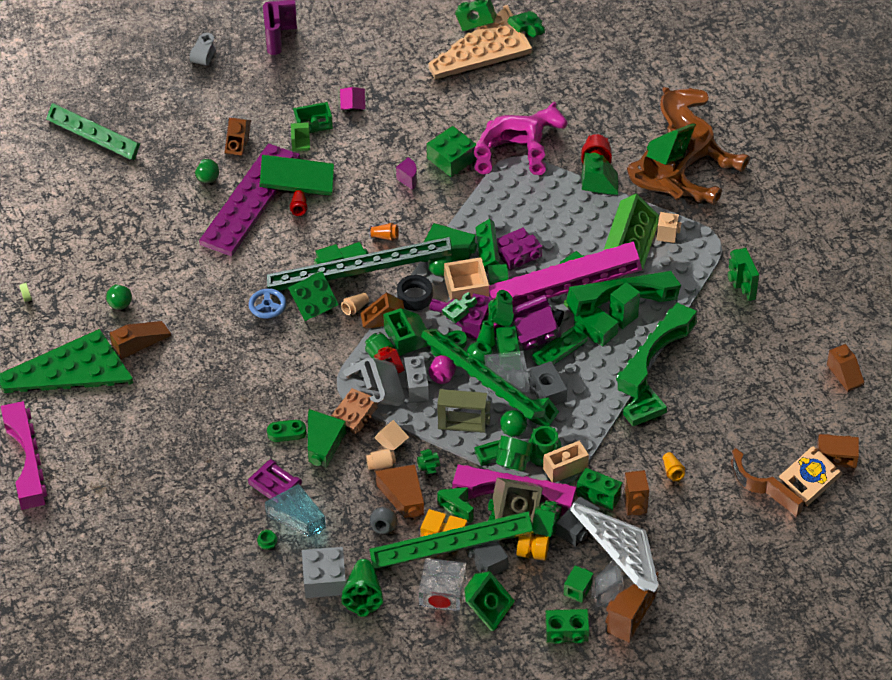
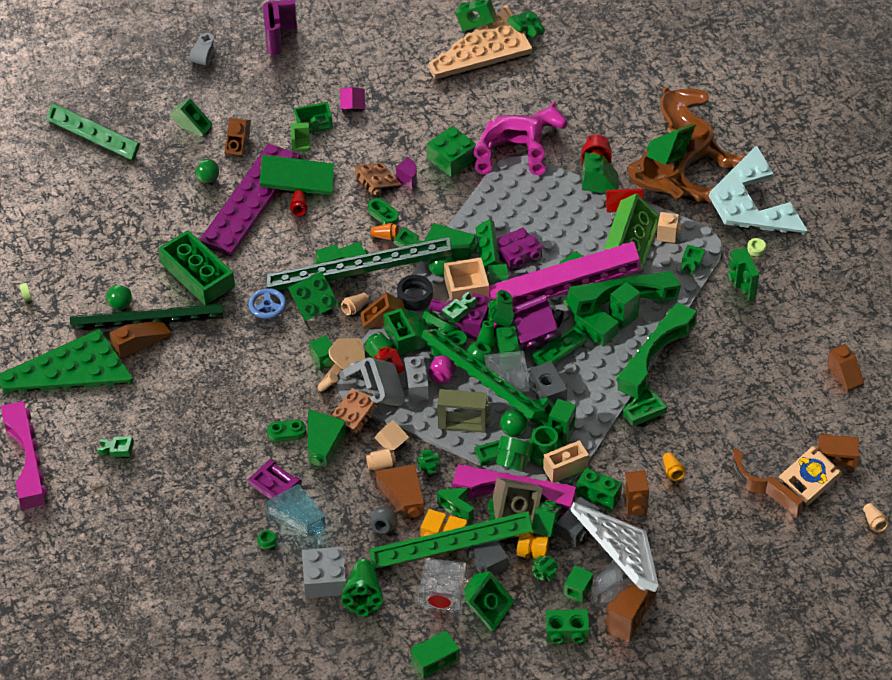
none -> dark green plate [69,303,223,328]
none -> green plate [97,436,134,457]
none -> green brick [158,230,235,305]
none -> green slope [169,98,213,136]
none -> green brick [309,335,335,370]
none -> light nougat piece [318,338,366,391]
none -> nougat hinge [354,163,402,197]
none -> green plate [368,198,399,225]
none -> green plate [393,227,424,247]
none -> green brick [410,630,460,679]
none -> green plate [422,309,458,334]
none -> green gear [532,555,558,581]
none -> green brick [548,399,576,446]
none -> red slope [605,188,643,212]
none -> green plate [681,244,705,276]
none -> light aqua wing [709,146,808,235]
none -> yellowish green tile [747,238,766,256]
none -> light nougat cone [863,503,889,533]

